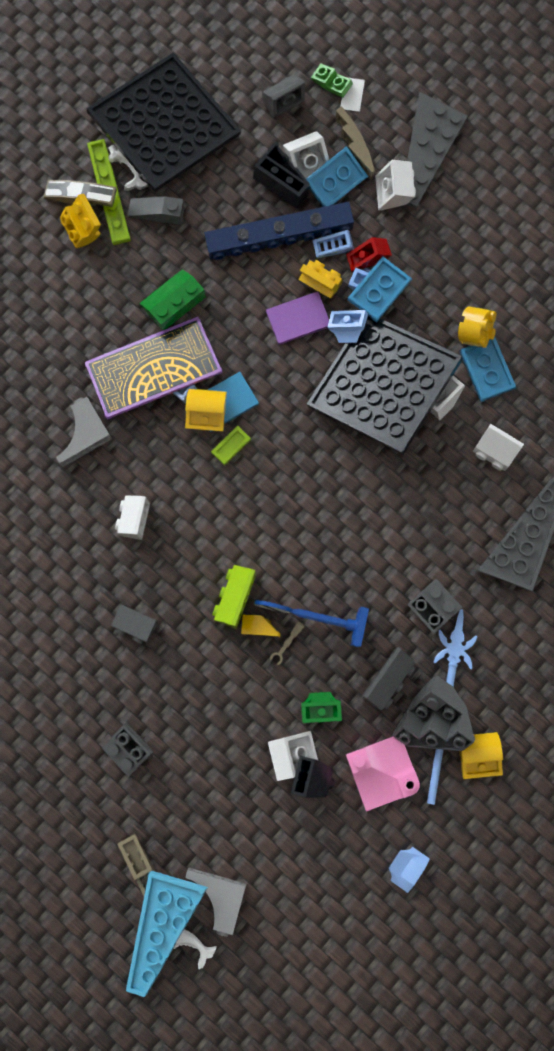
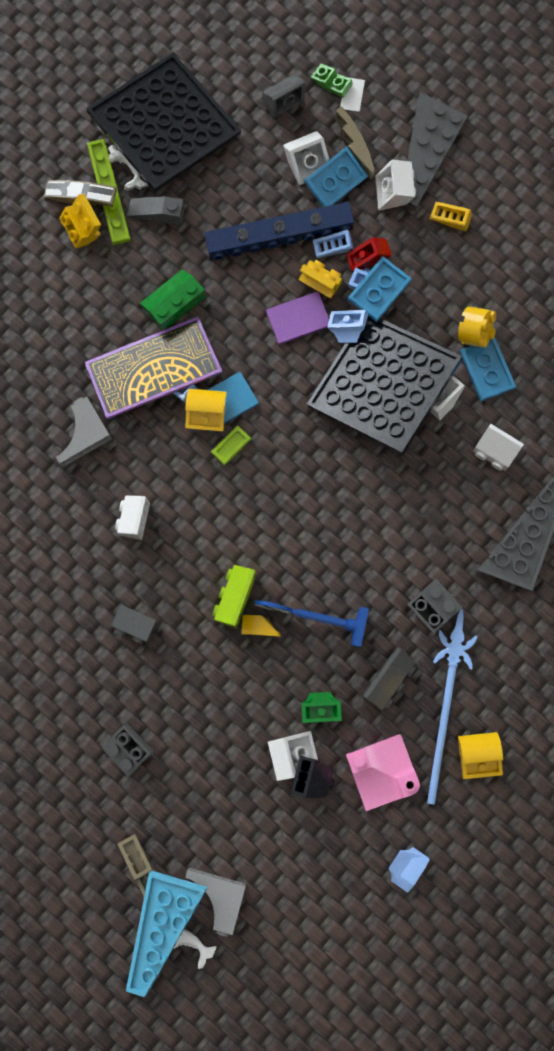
black wedge [253,141,310,208] -> none
dark tan piece [270,622,304,665] -> none
dark grey brick [392,675,475,751] -> none
none -> yellow slope [430,202,472,231]

